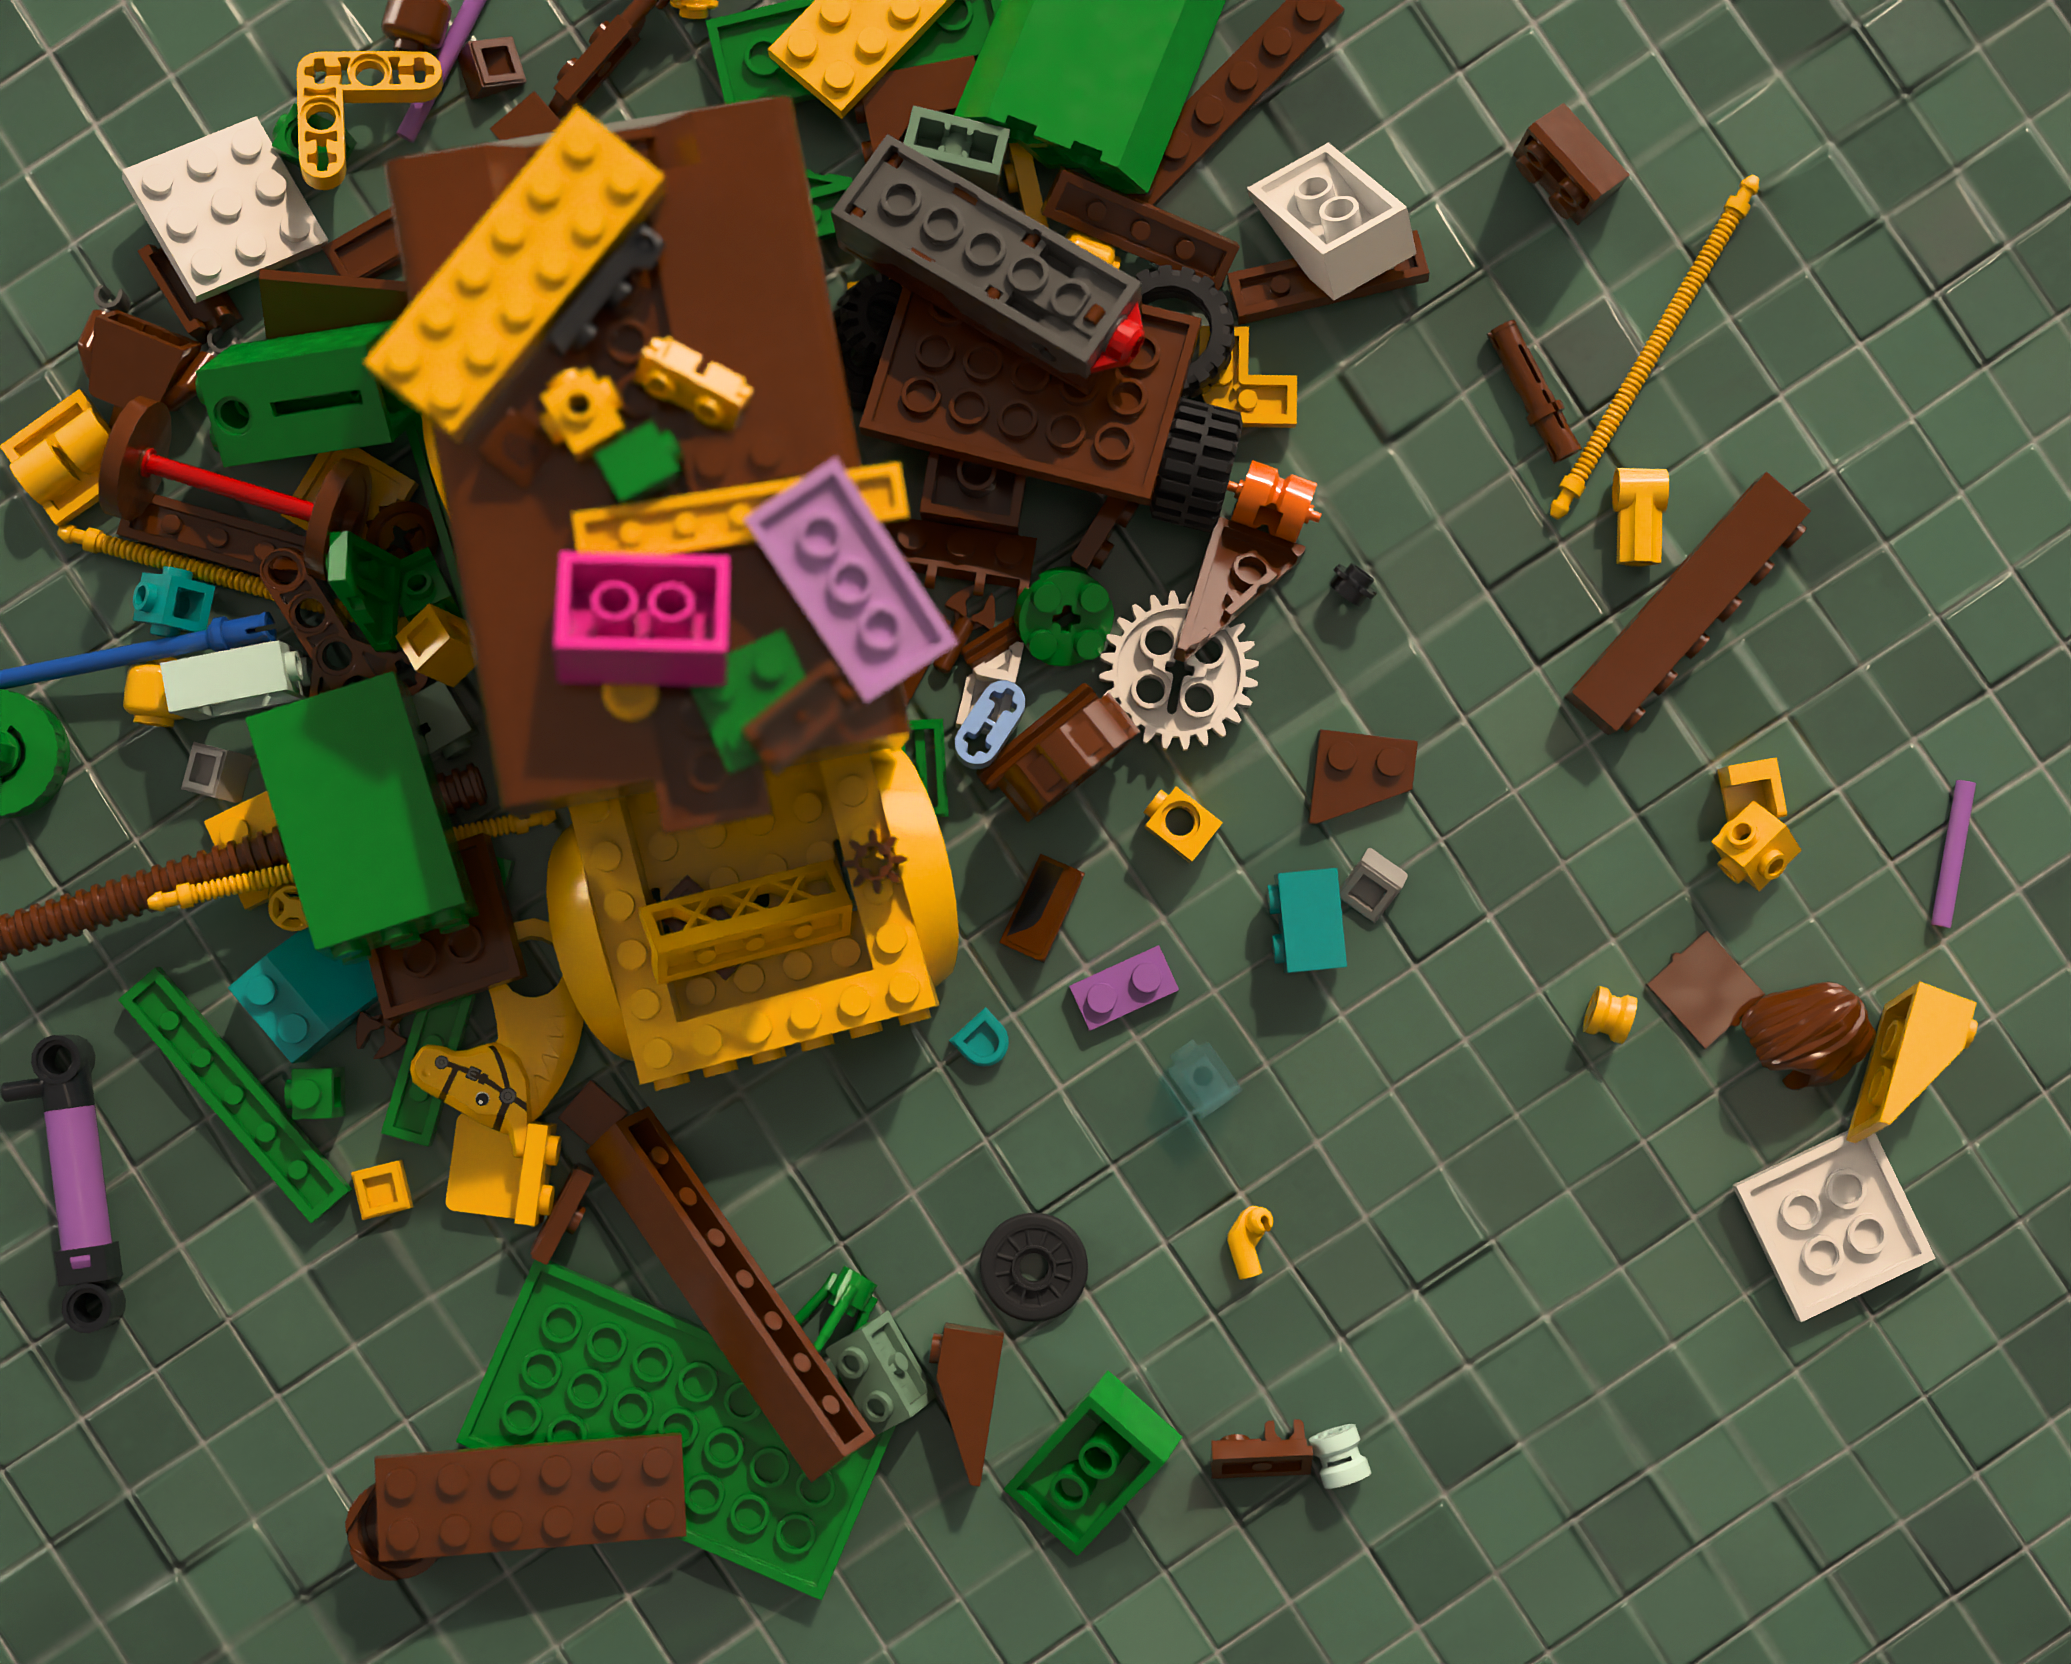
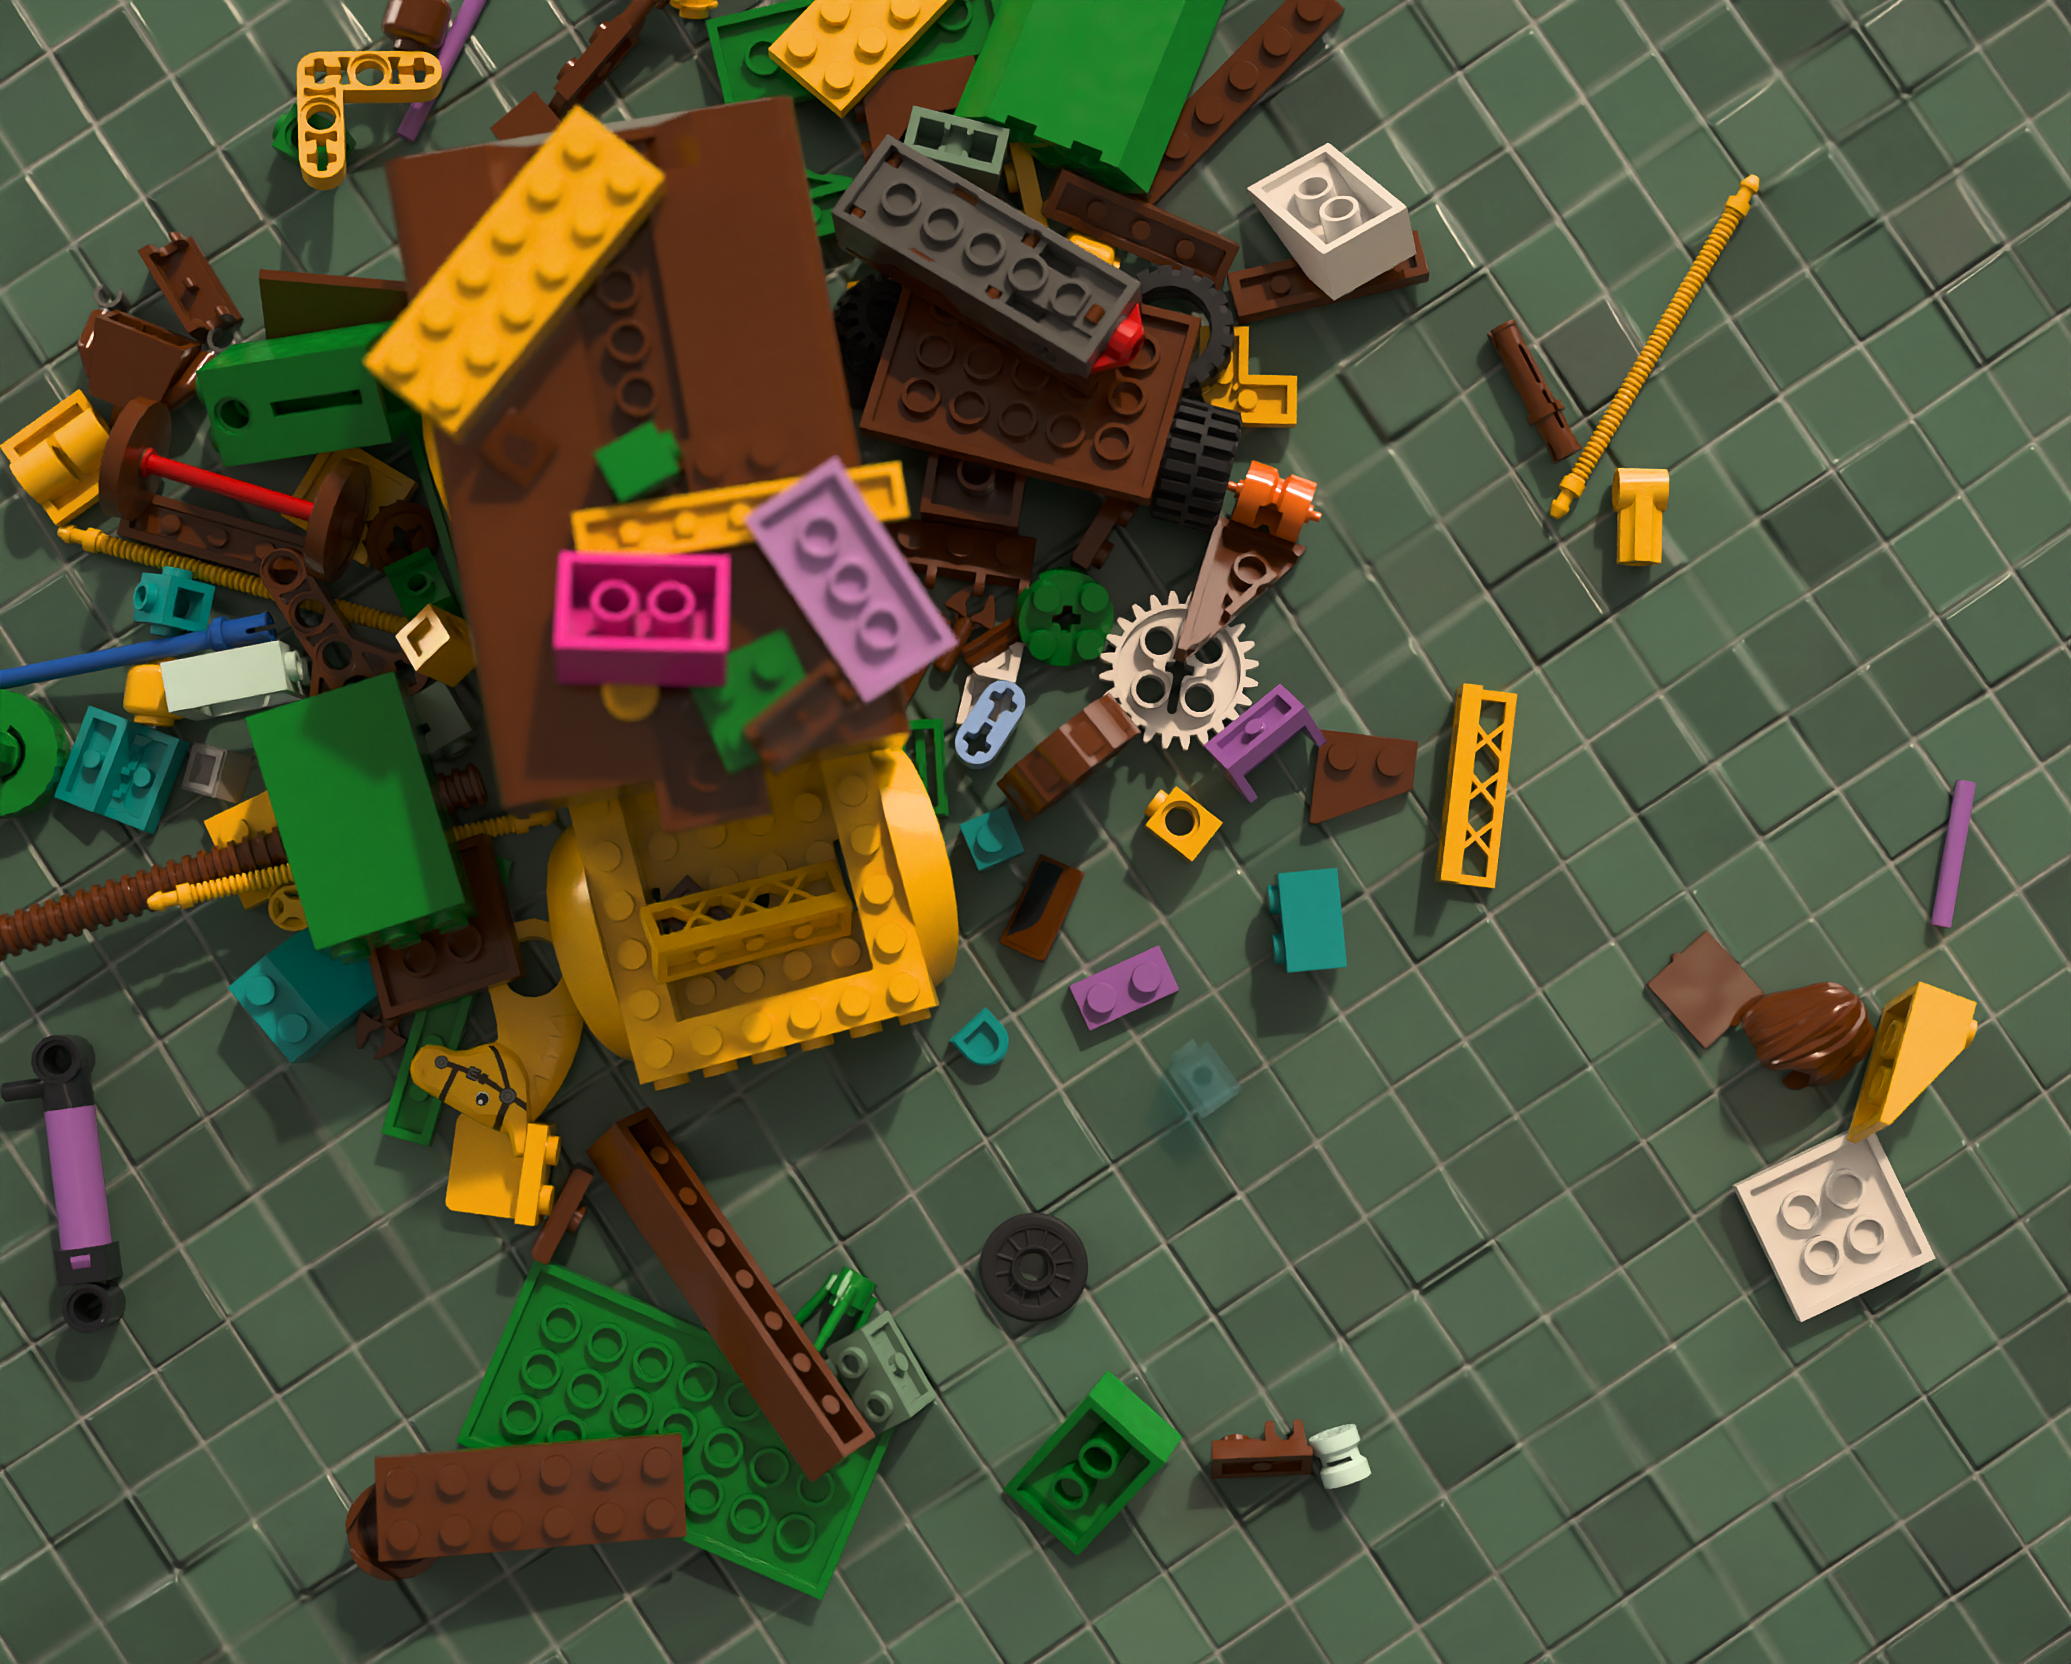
green plate [118,967,353,1224] -> none
white plate [122,116,328,304] -> none
green brick [284,1067,346,1119] -> none
reddish brown tile [322,207,401,279] -> none
green wing [326,531,400,653] -> none
yellow tile [351,1160,414,1220] -> none
reddish brown slope [458,36,527,100] -> none
yellow brick [539,368,626,462] -> none
black hinge [546,223,666,359] -> none
reddish brown tile [558,1080,629,1146] -> none
yellow hinge [634,337,753,432] -> none
reddish brown gear [842,829,908,894] -> none
reddish brown slope [929,1322,1004,1487] -> none
reddish brown axle [976,683,1099,791] -> none
yellow arm [1227,1206,1274,1280] -> none
black plate [1329,563,1377,607] -> none
light grey slope [1339,848,1408,923] -> none
reddish brown slope [1513,103,1630,225] -> none
reddish brown brick [1564,472,1812,735] -> none
yellow wheel [1583,986,1638,1044] -> none
yellow brick [1711,800,1802,892] -> none
yellow panel [1717,757,1787,822] -> none
none -> teal slope [54,705,190,834]
none -> teal brick [960,806,1025,873]
none -> medium lavender panel [1204,684,1327,804]
none -> yellow fence [1434,683,1517,889]

